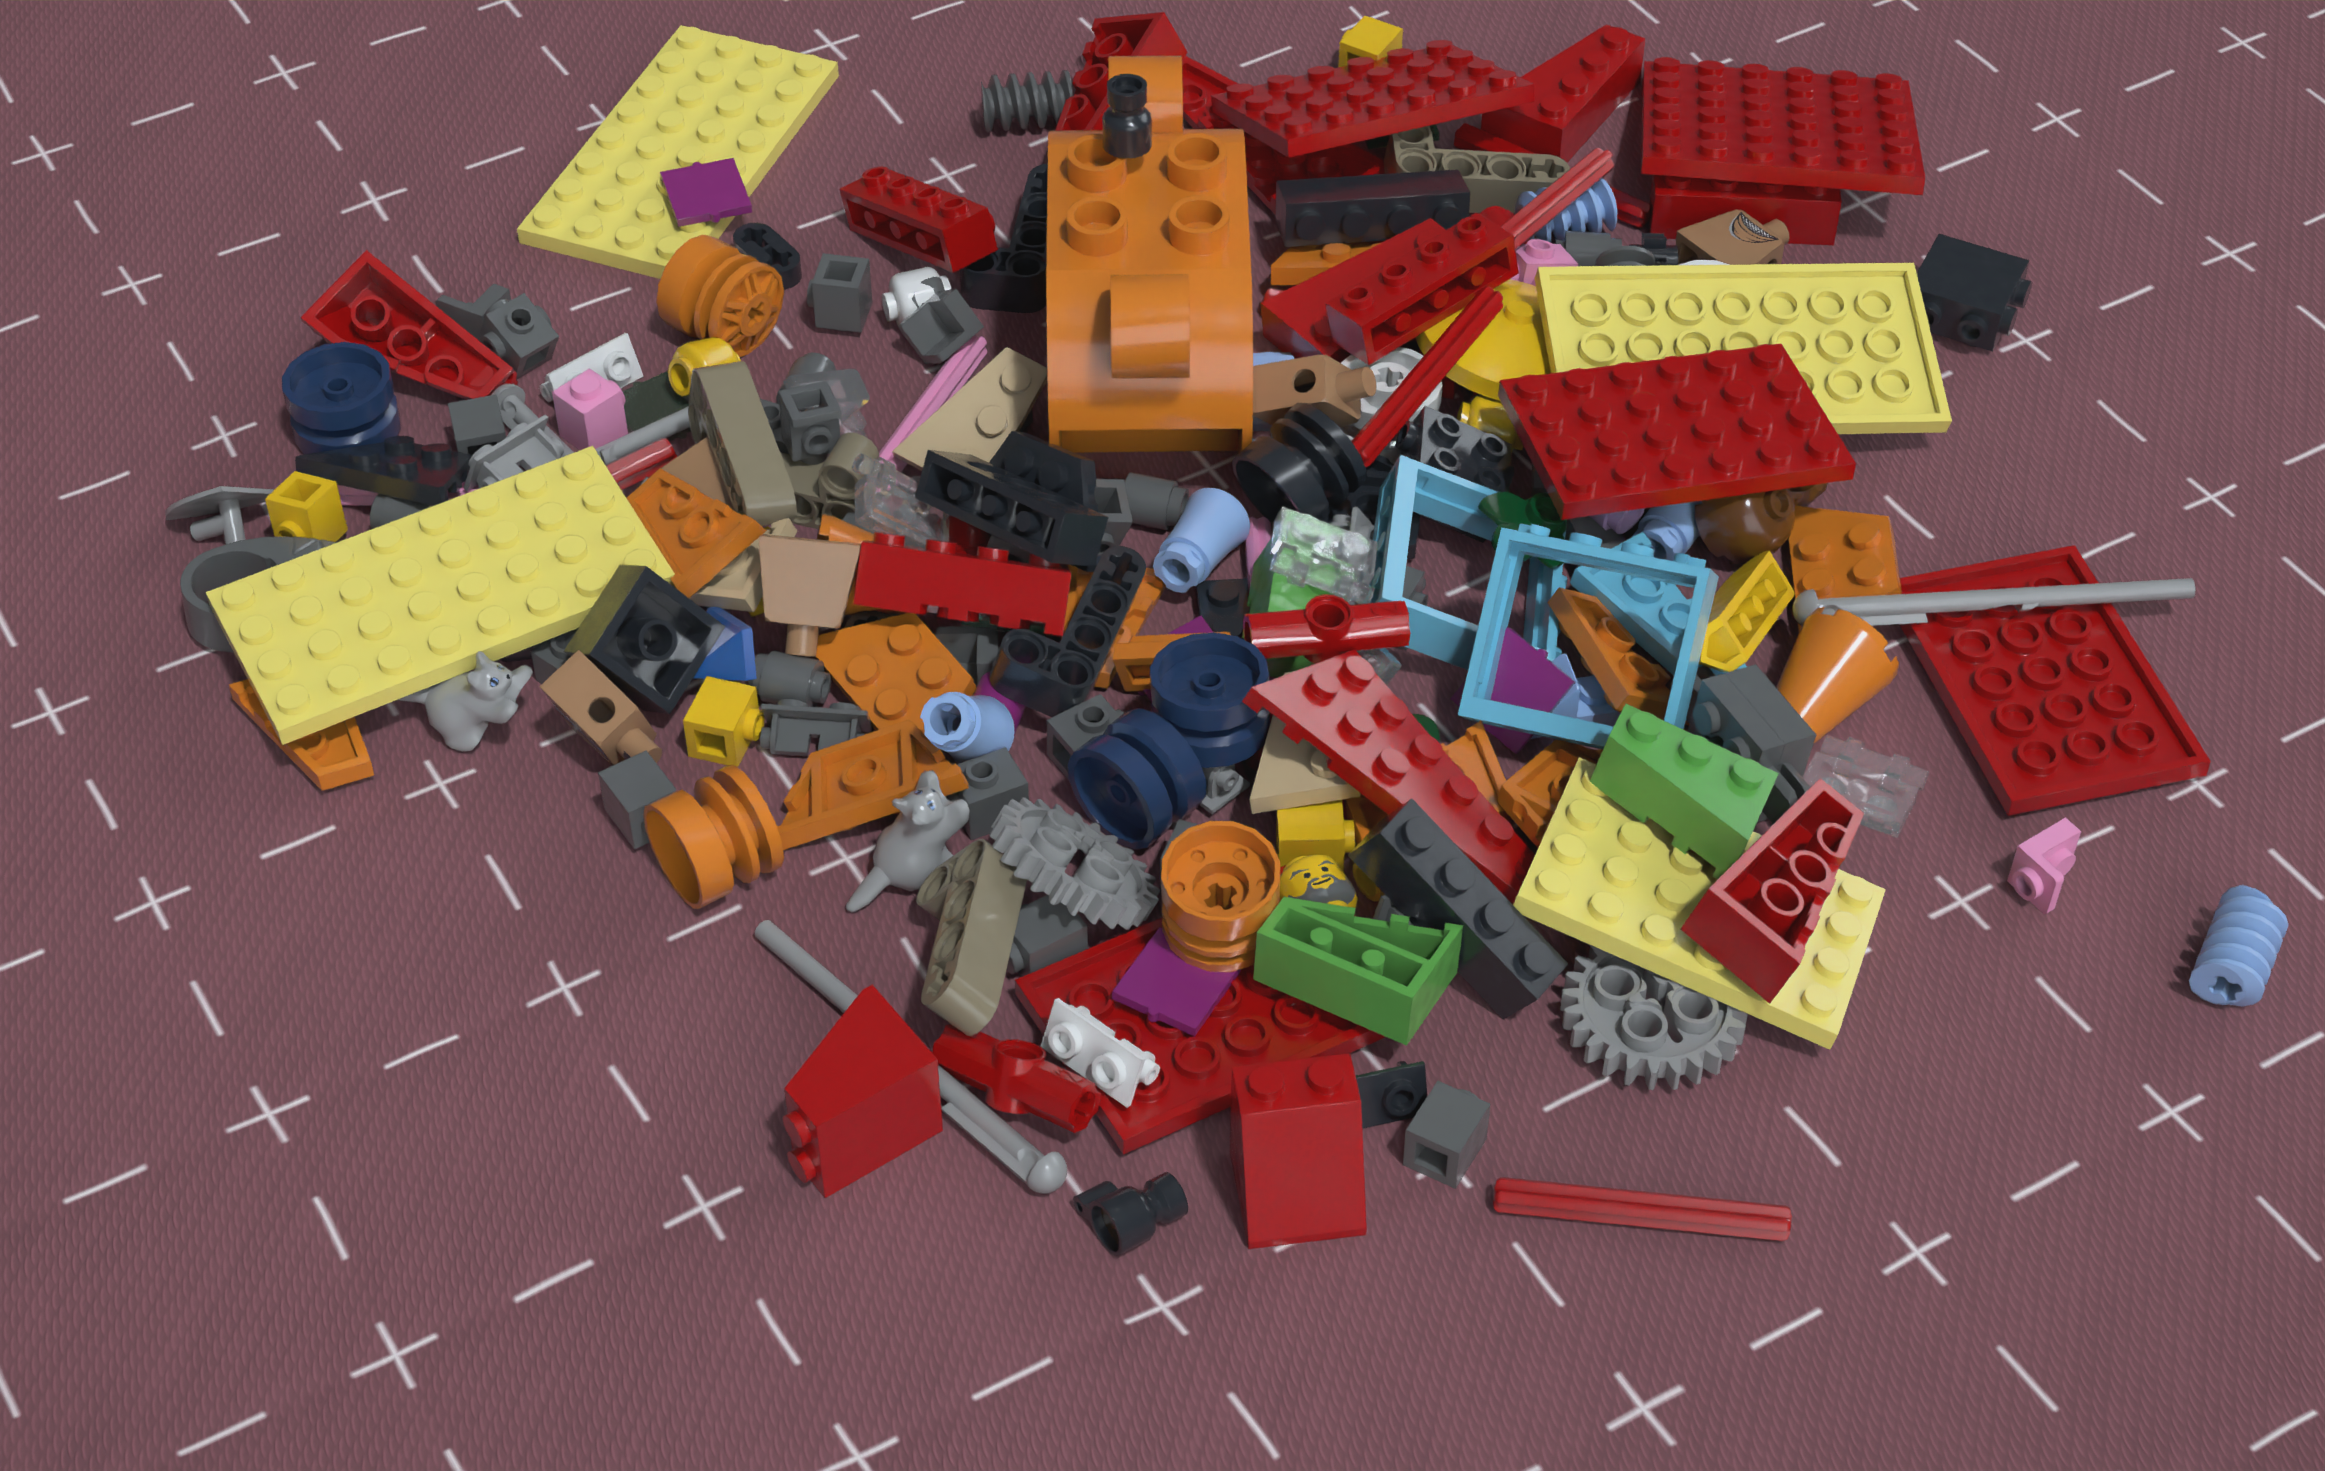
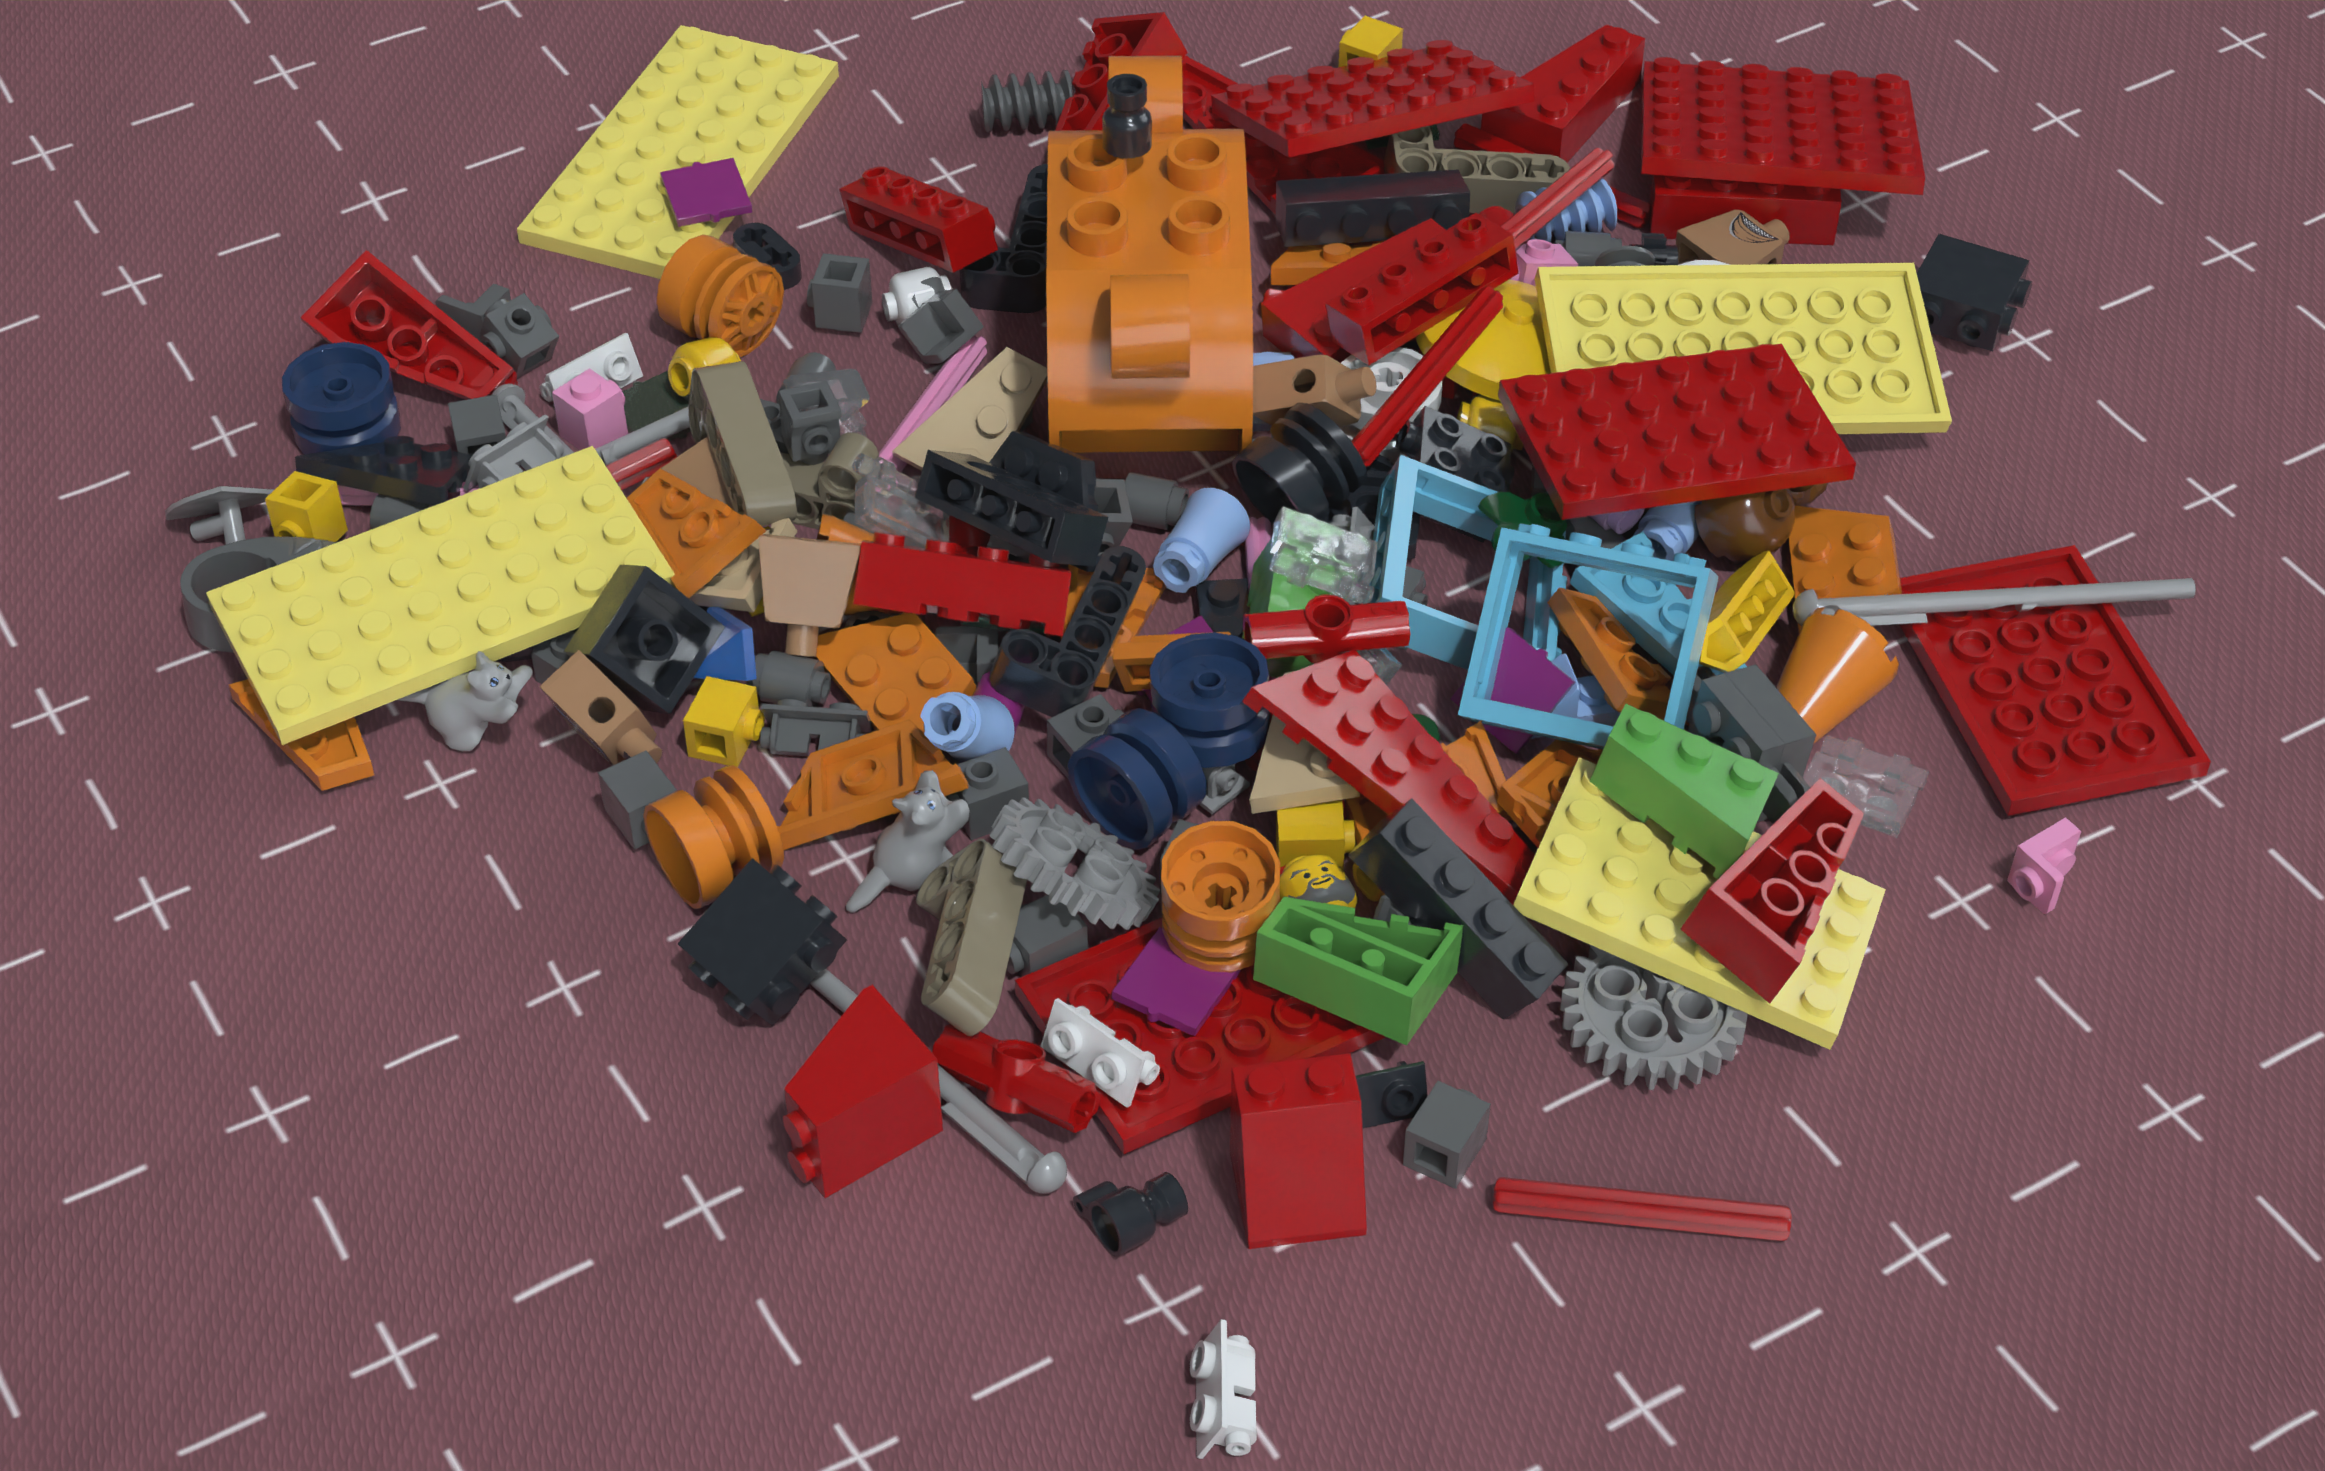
light blue piece [2189,885,2288,1007] -> none
none -> black brick [678,858,847,1026]
none -> white hinge [1190,1319,1257,1459]

